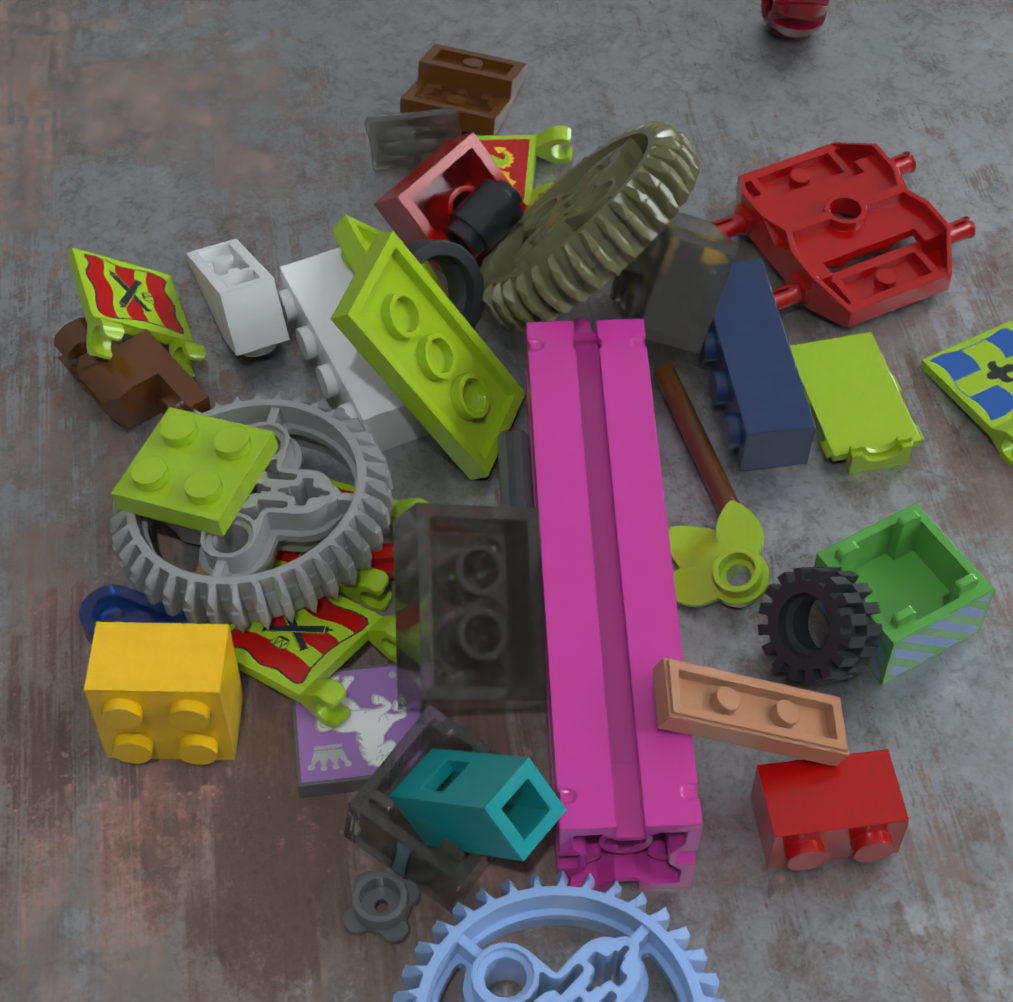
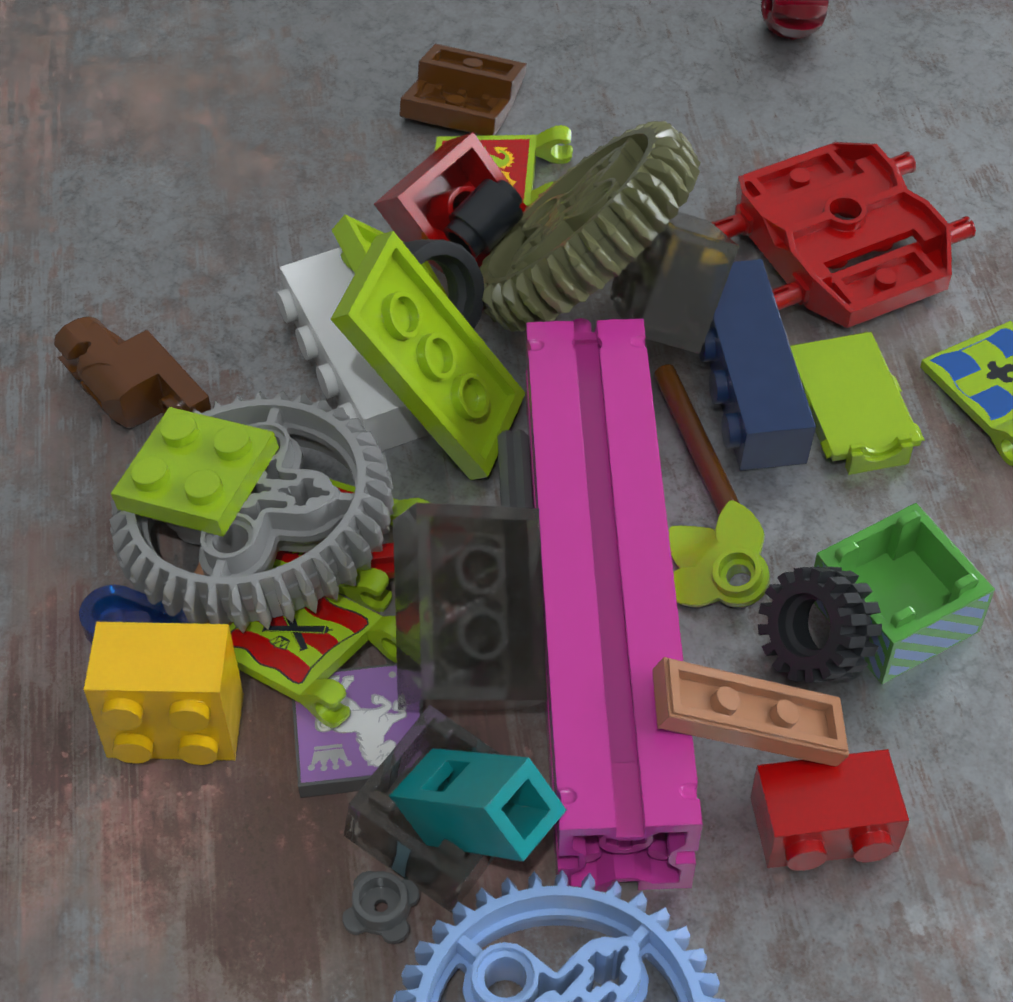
lime flag [67,247,206,379] -> none
white slope [186,238,290,357] -> none
clear smoke hips [365,108,462,172] -> none

